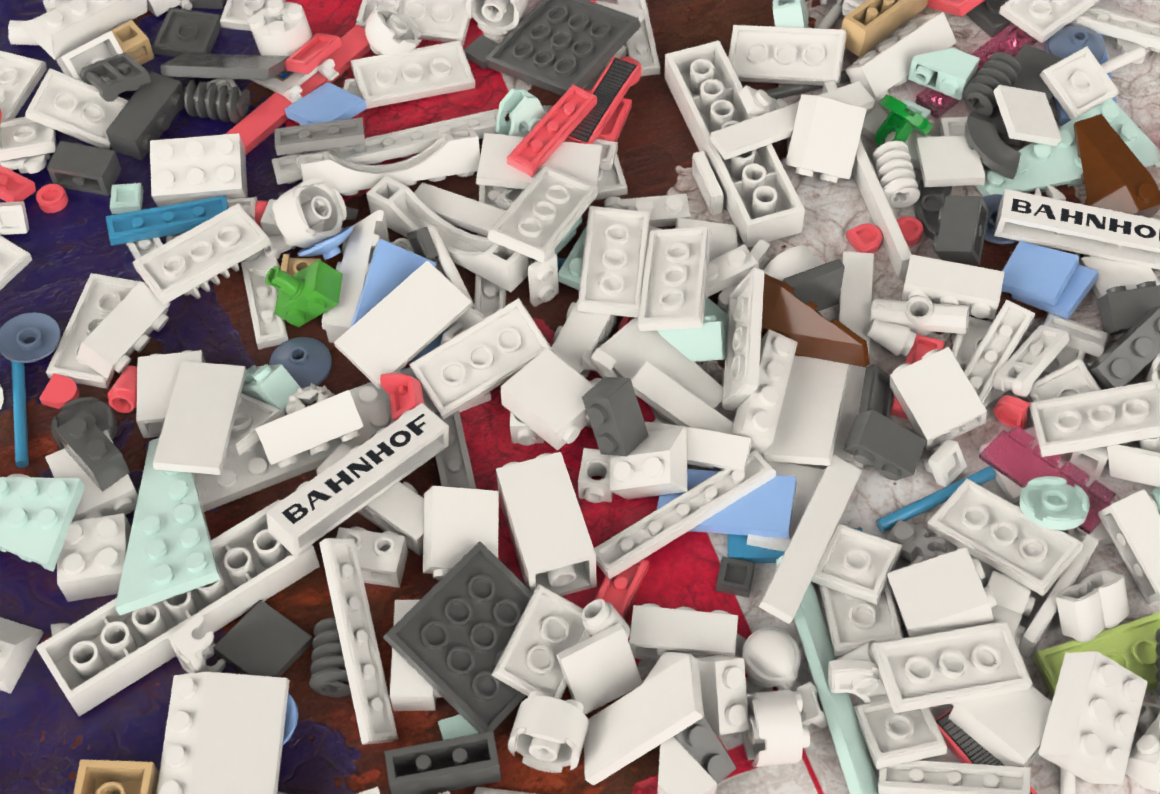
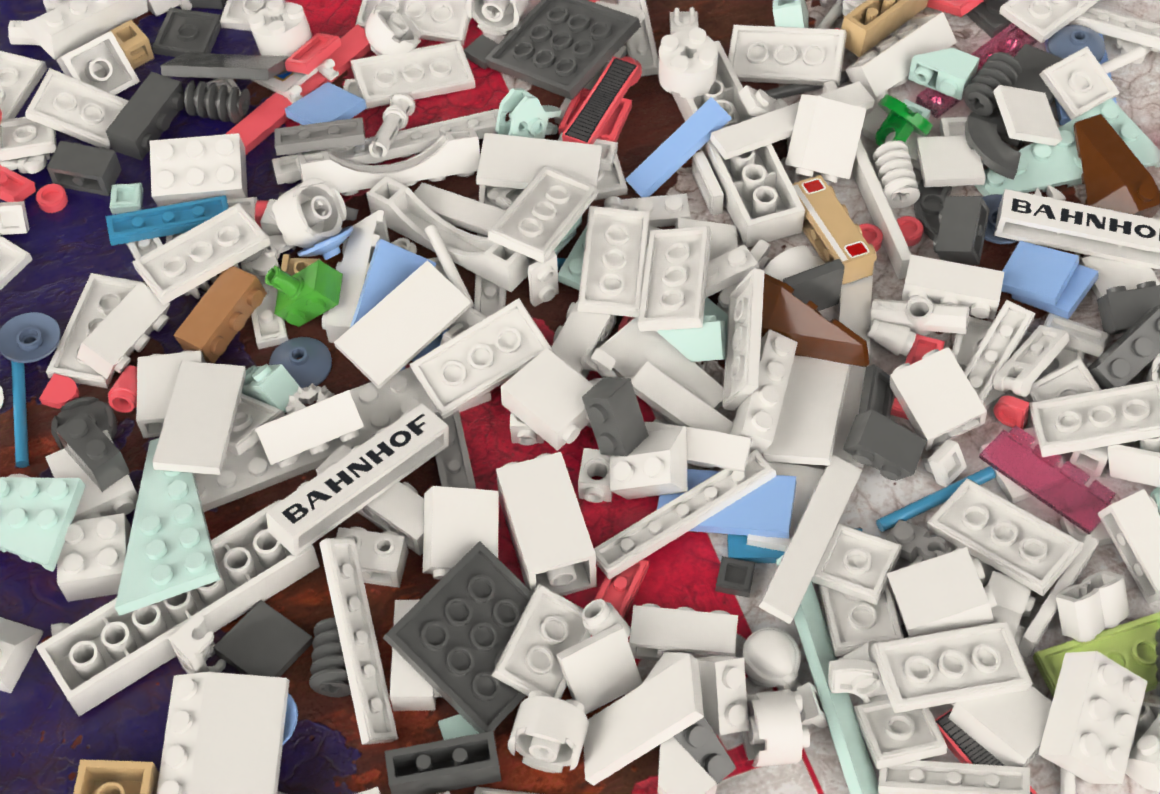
dark grey plate [80,52,151,102] -> none
coral plate [380,373,424,421] -> none
dark grey tile [407,227,438,259] -> none
coral tile [507,85,597,177] -> none
light aqua tile [1019,476,1090,530] -> none
none -> medium nougat brick [173,266,267,363]
none -> white pin [369,93,416,158]
none -> light blue tile [625,97,732,198]
none -> white brick [658,28,718,98]
none -> white tile [670,7,699,35]
none -> tan brick [792,175,877,285]

